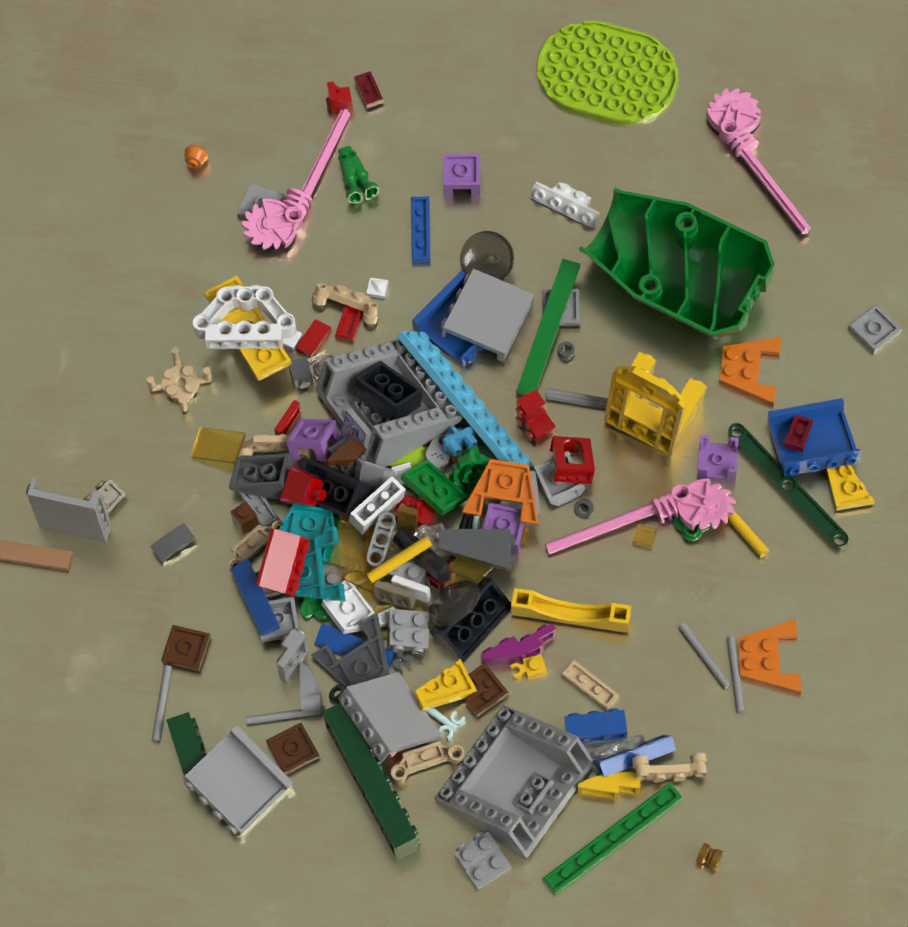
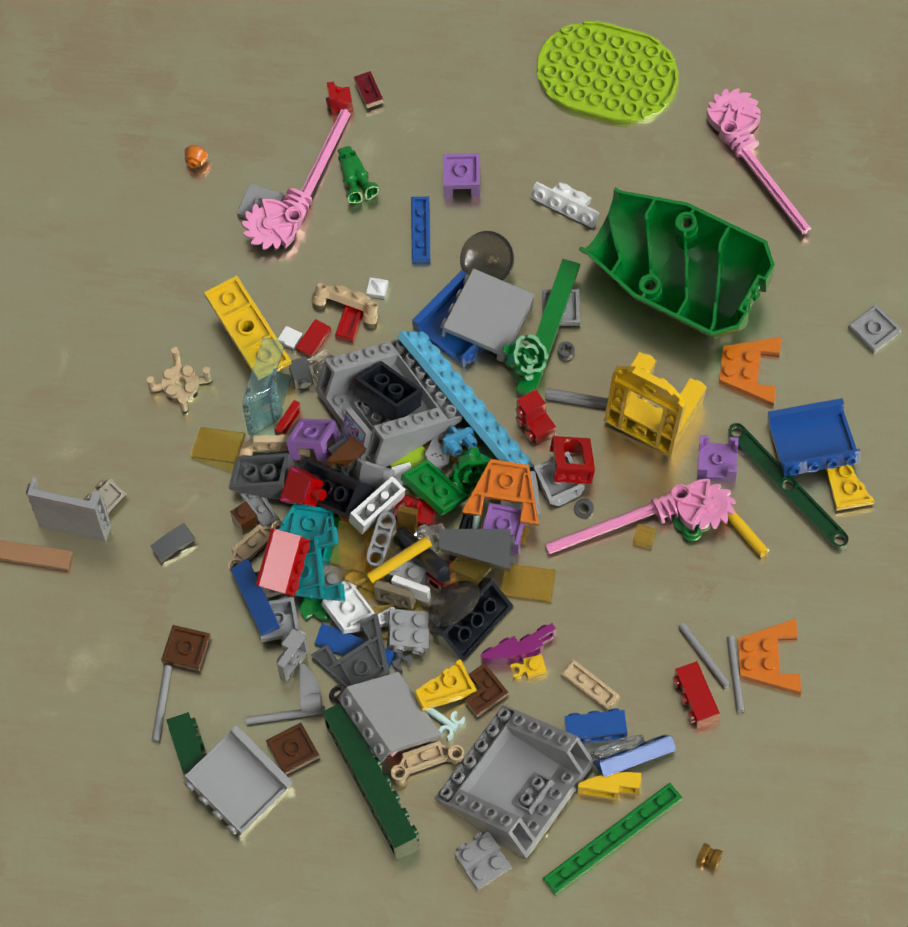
white brick [193,285,296,349] -> none
yellow arch [511,588,632,633] -> none
tan plate [632,753,707,782] -> none
dark red plate [784,415,814,453] -> none
none -> clear light blue windscreen [243,337,291,435]
none -> clear yellow piece [501,564,556,603]
none -> green piece [502,334,548,381]
none -> red brick [673,661,720,728]

